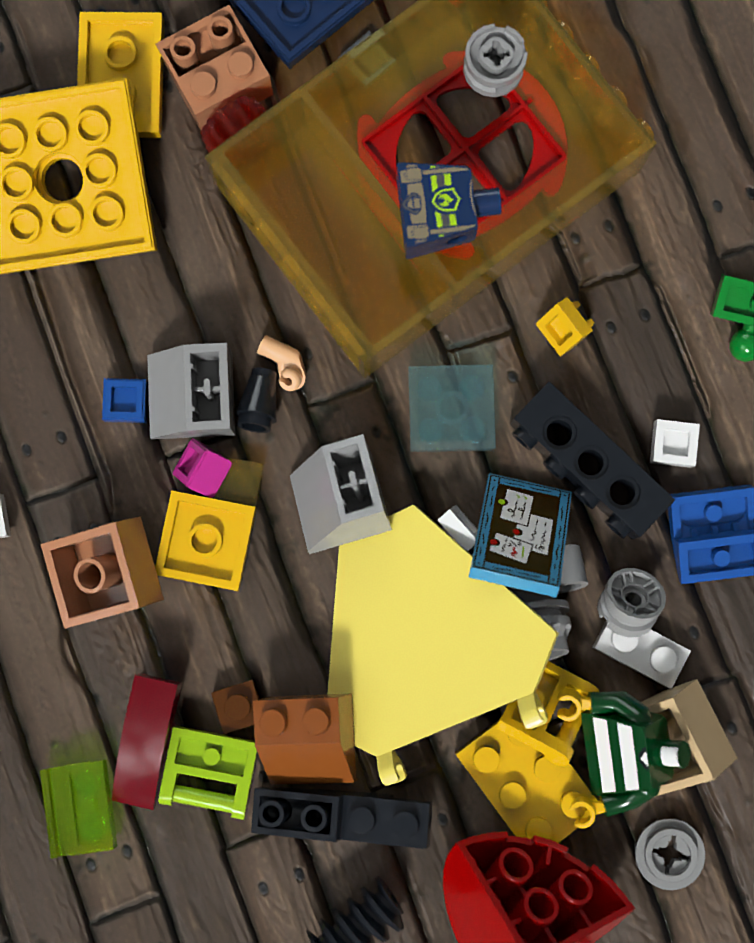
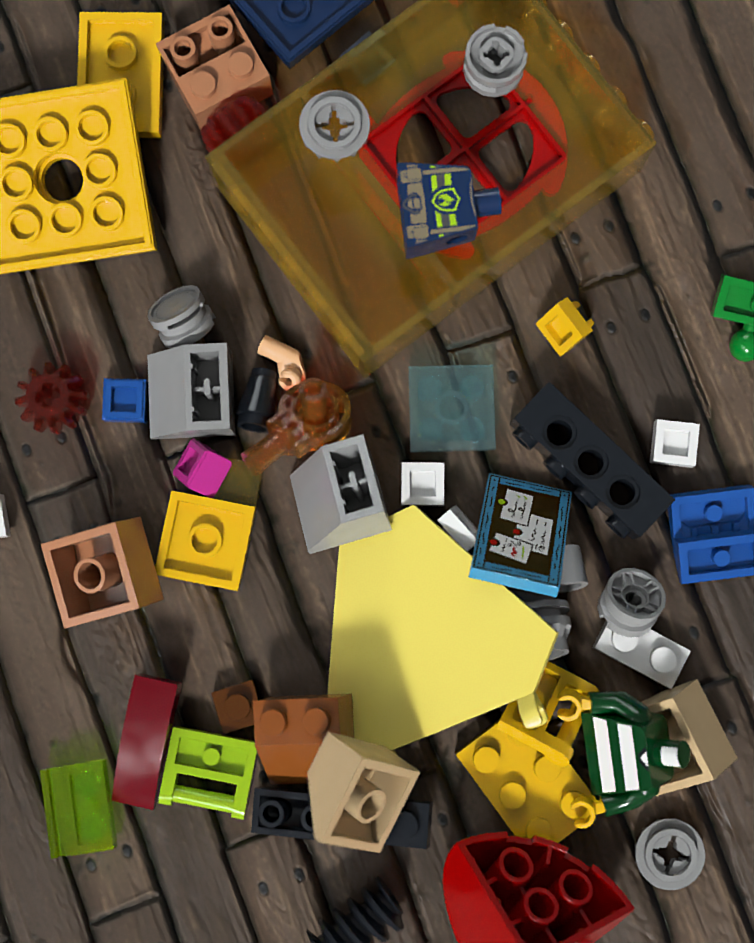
none -> clear red gear [15,362,90,435]
none -> light grey wheel [147,285,216,348]
none -> clear orange pin [241,378,352,476]
none -> light grey gear [299,90,370,162]
none -> tan slope [307,732,420,853]
none -> white plate [401,462,444,506]

